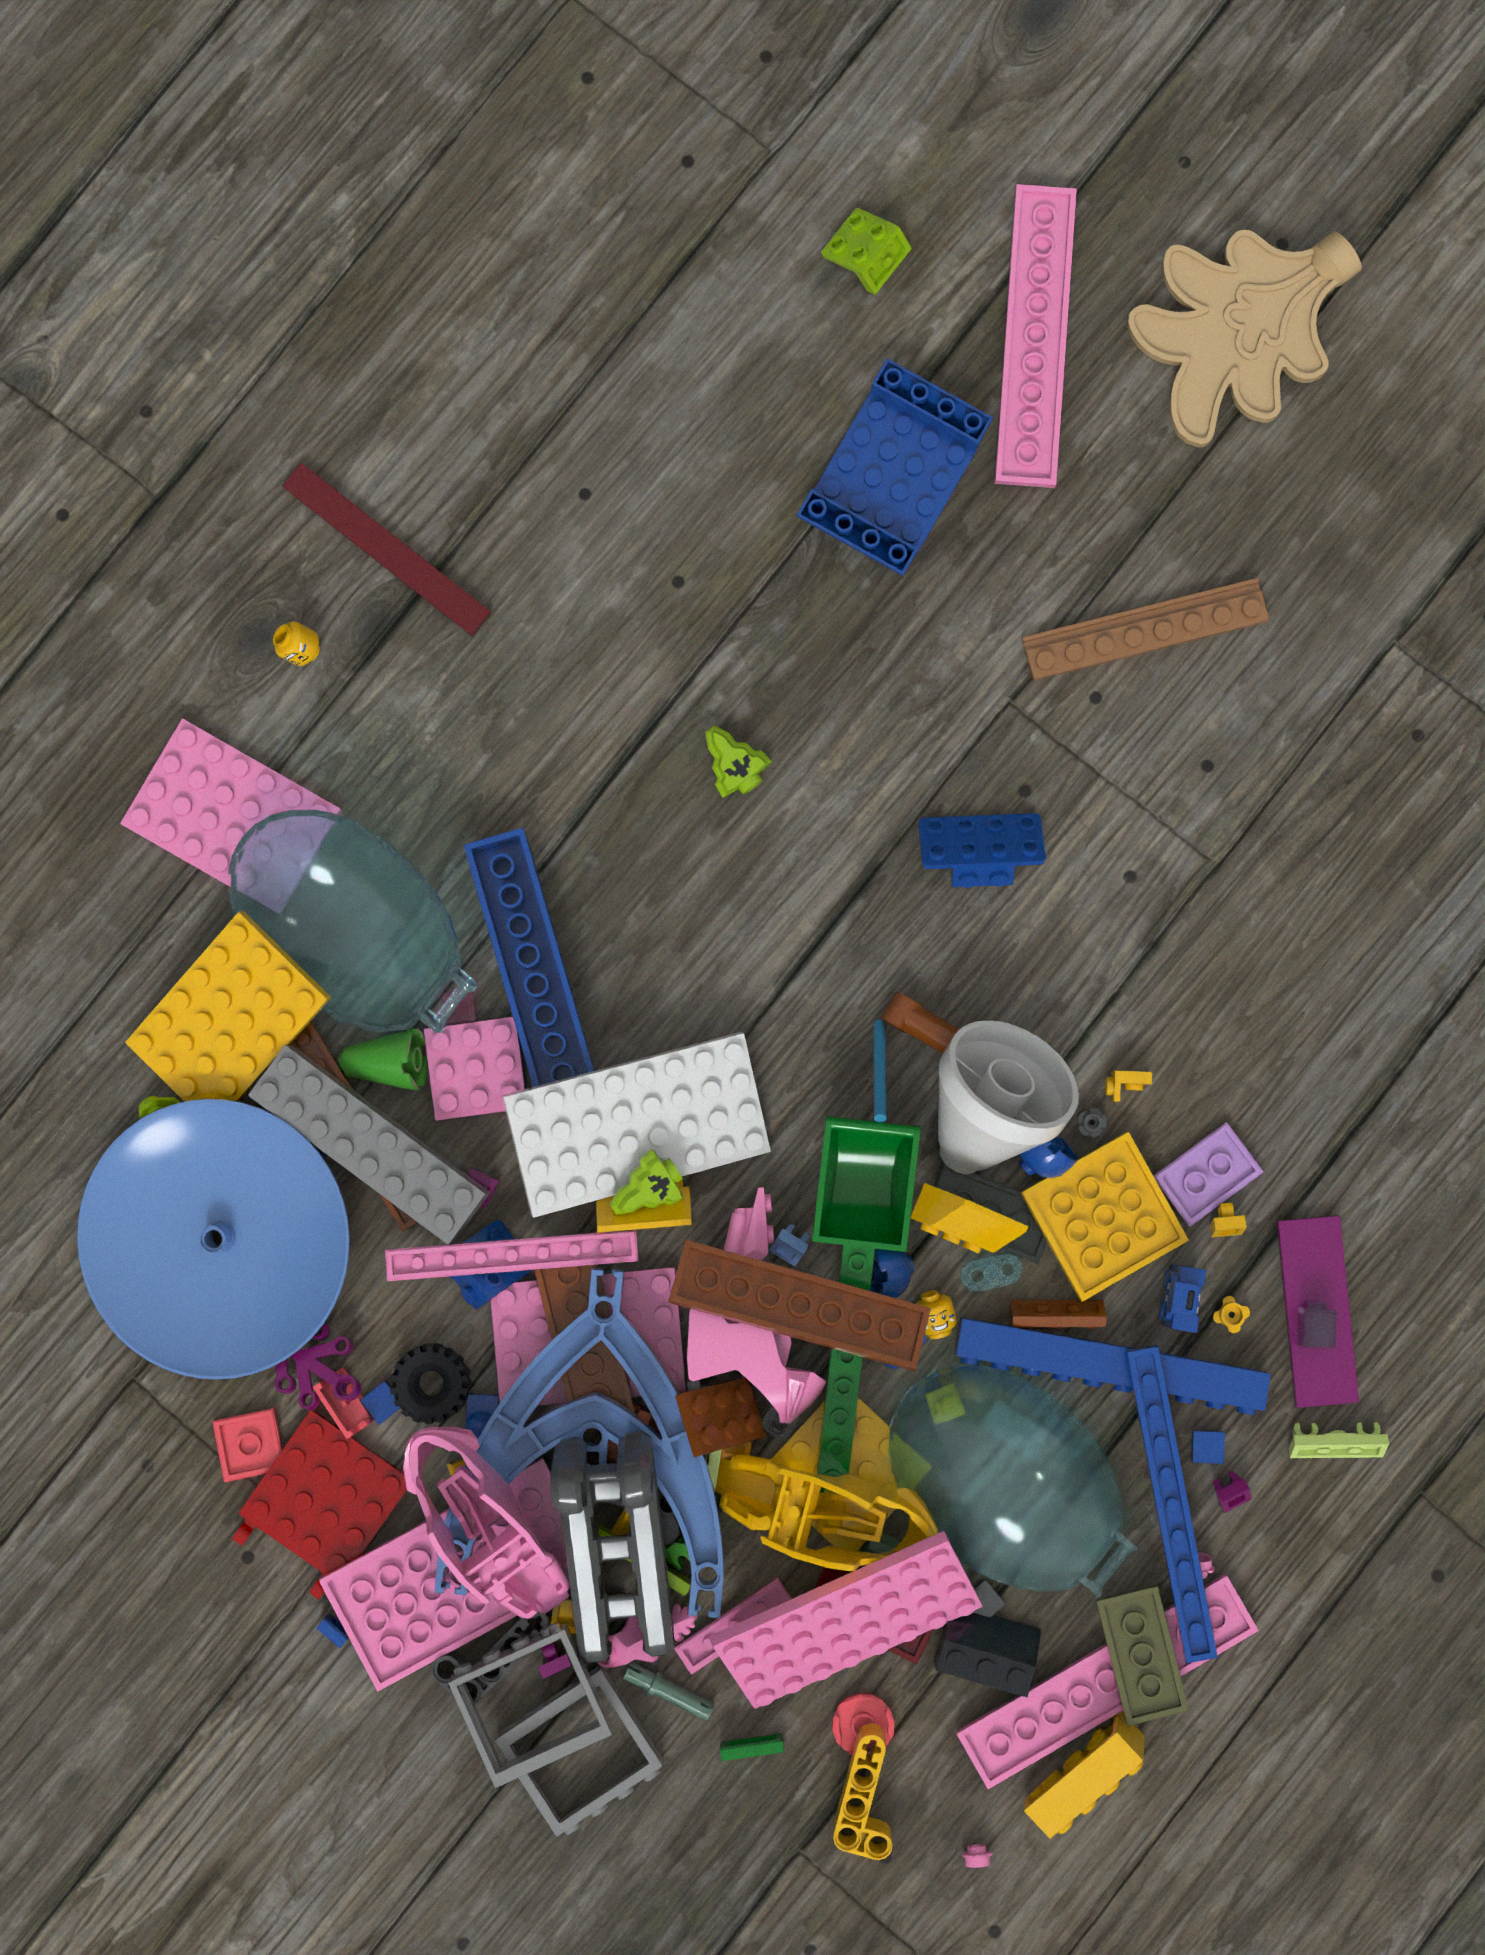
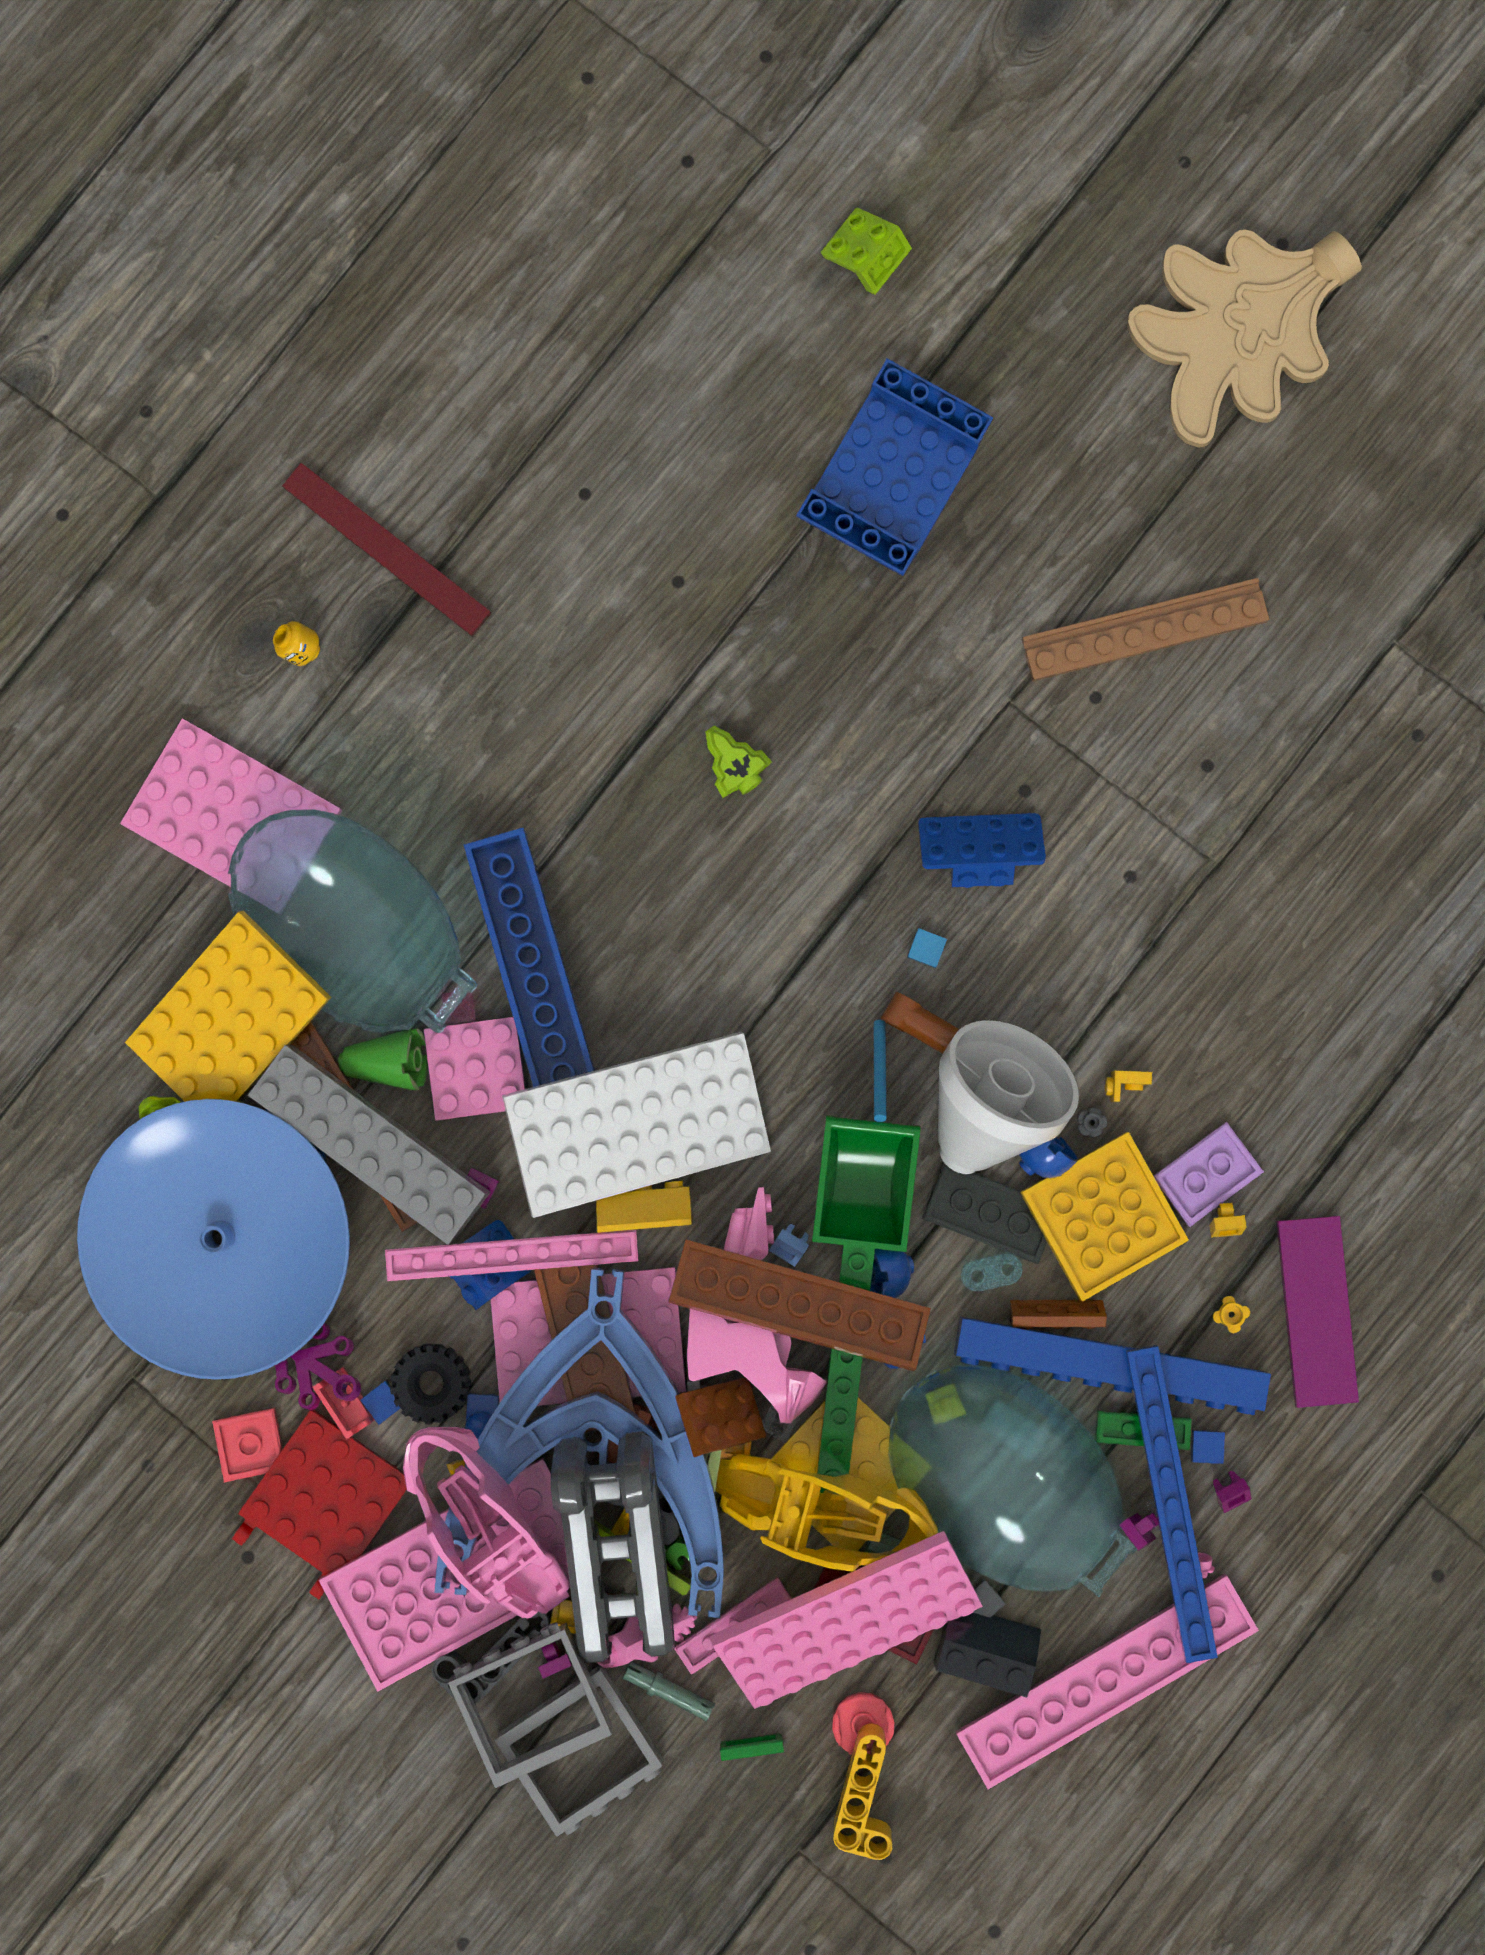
blue tile [317,1614,349,1648] -> none
lime rock [610,1149,683,1215] -> none
yellow slope [910,1183,1028,1253] -> none
yellow head [915,1290,957,1339] -> none
bright pink plate [962,1844,993,1868] -> none
bright pink plate [994,184,1077,488] -> none
yellow wedge [1024,1711,1145,1839] -> none
olive plate [1095,1584,1189,1726] -> none
blue piece [1158,1263,1206,1333] -> none
yellowish green plate [1289,1422,1389,1458] -> none
clear purple brick [1297,1302,1337,1348] -> none
none -> dark azure tile [907,928,947,968]
none -> green tile [1095,1410,1192,1450]
none -> magenta tile [1119,1513,1159,1551]

